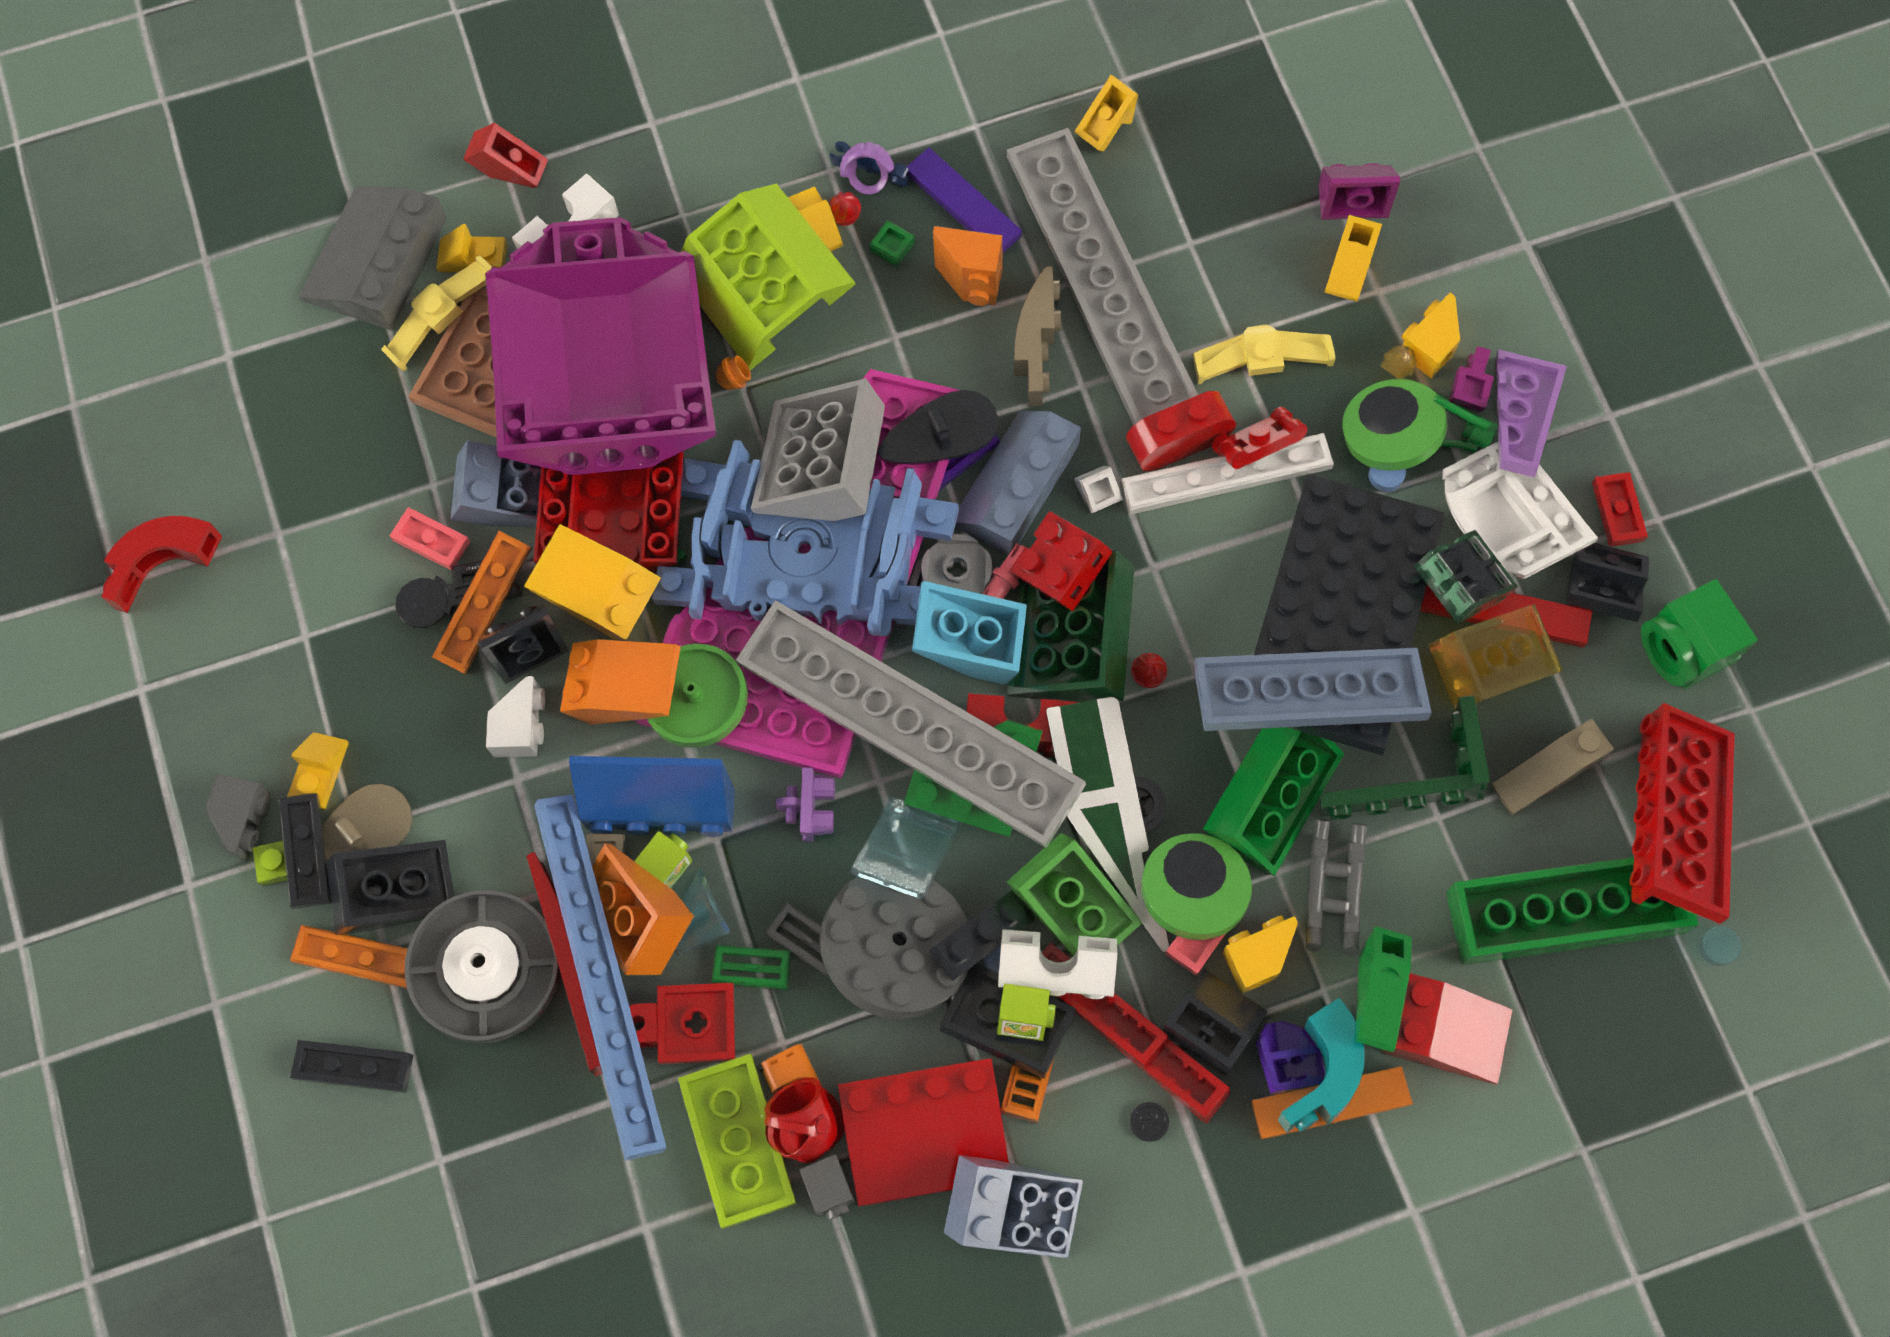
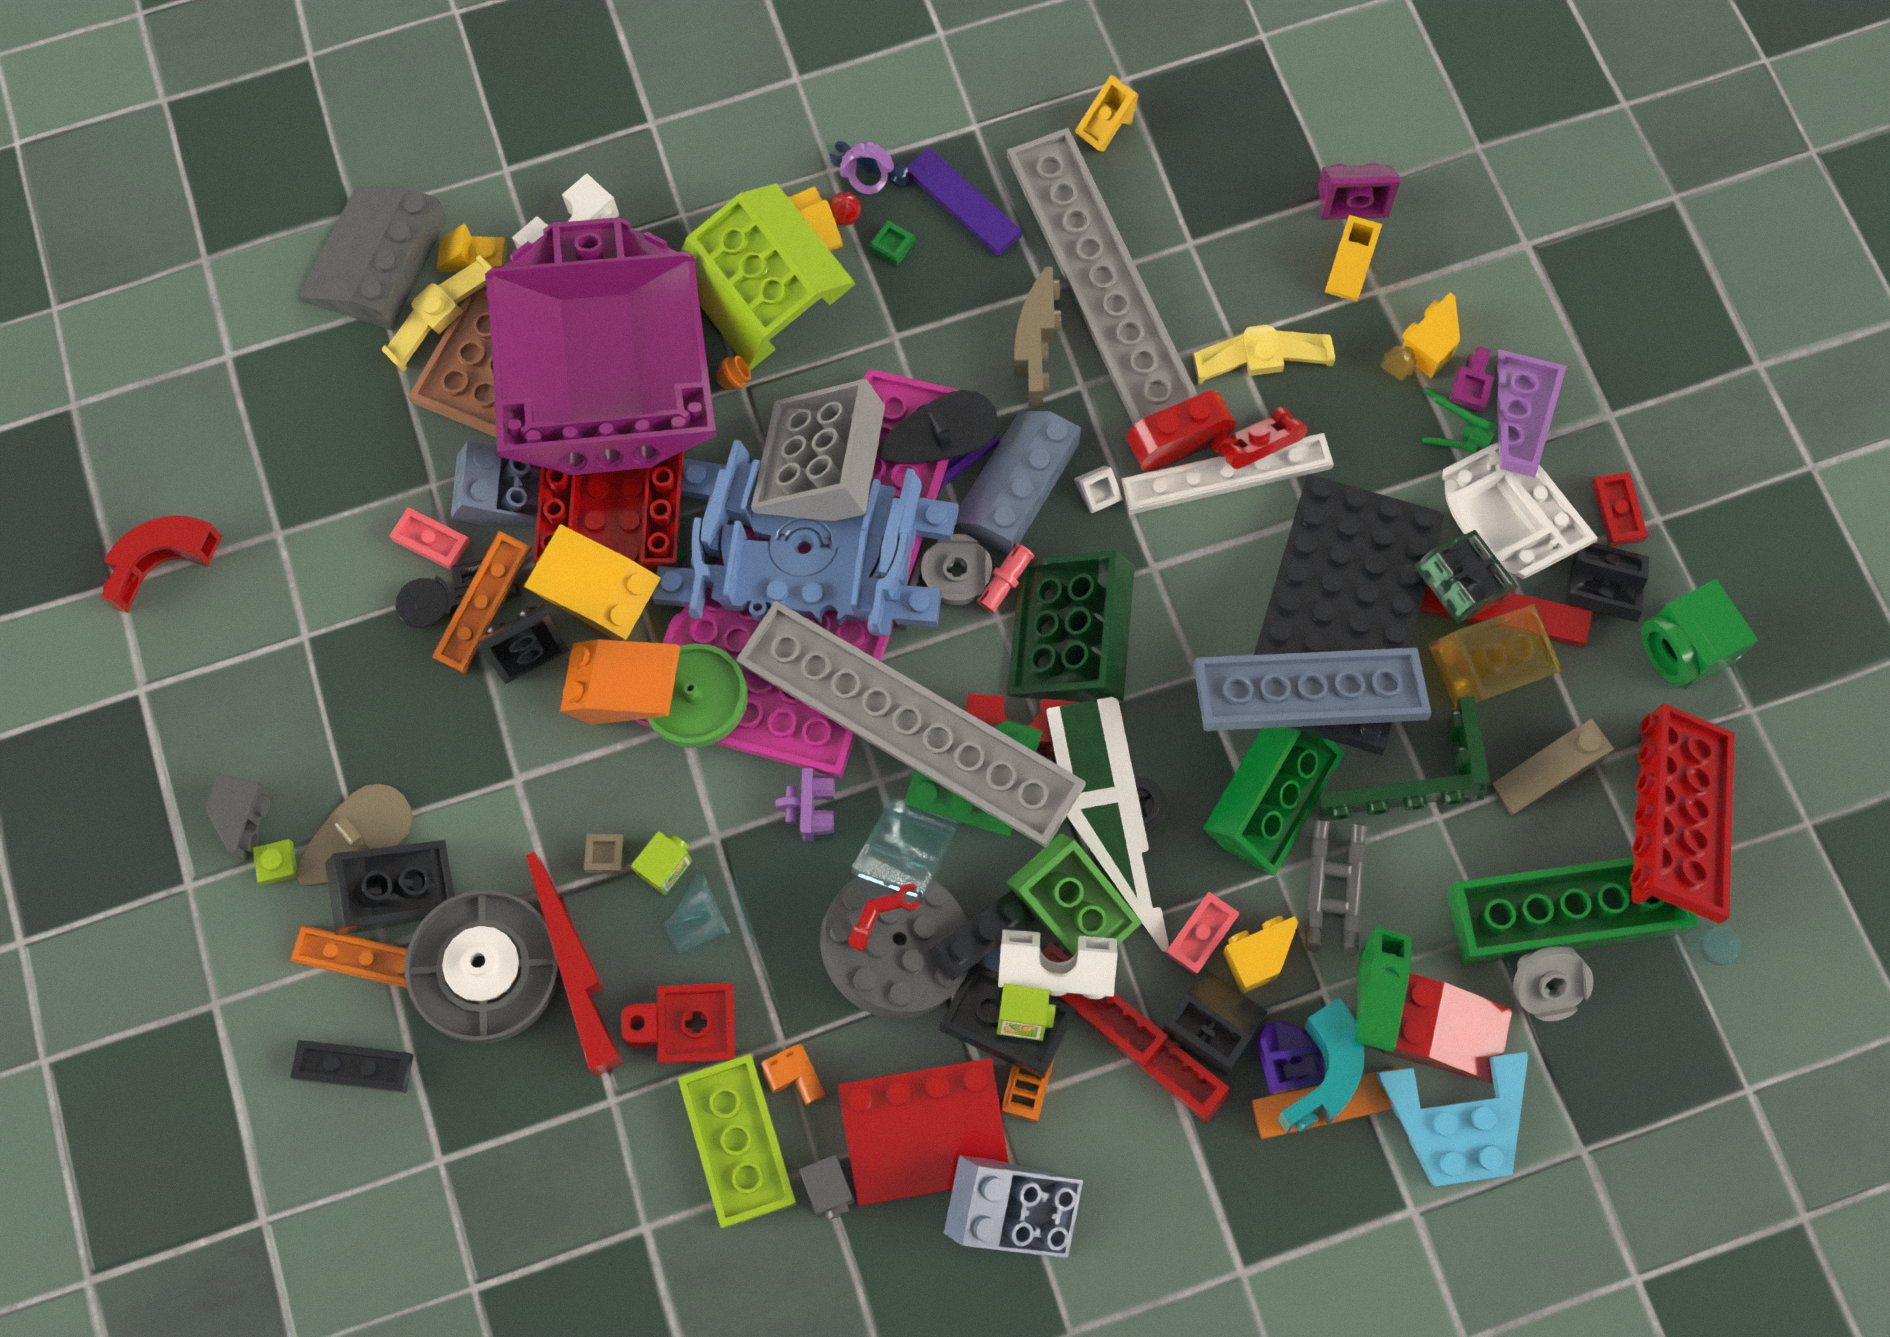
black plate [279,793,331,909] -> none
yellow slope [287,732,349,810] -> none
red slope [463,123,548,188] -> none
white slope [486,676,545,757] -> none
medium blue plate [534,794,666,1161] -> none
blue slope [569,756,735,837] -> none
orange slope [592,843,694,975] -> none
green tile [712,945,792,990] -> none
red helmet [764,1077,845,1163] -> none
dark grey tile [765,903,828,977] -> none
medium azure slope [912,581,1027,685] -> none
orange slope [933,226,1003,306] -> none
red piece [1009,511,1113,611] -> none
black piece [1130,1102,1169,1142] -> none
red plate [1131,653,1167,688] -> none
bright green piece [1141,833,1252,940] -> none
bright green piece [1342,379,1447,471] -> none
medium blue tile [1368,467,1406,492] -> none
none -> red arm [848,884,921,952]
none -> medium azure wing [1376,1052,1528,1186]
none -> light grey plate [1513,946,1593,1021]

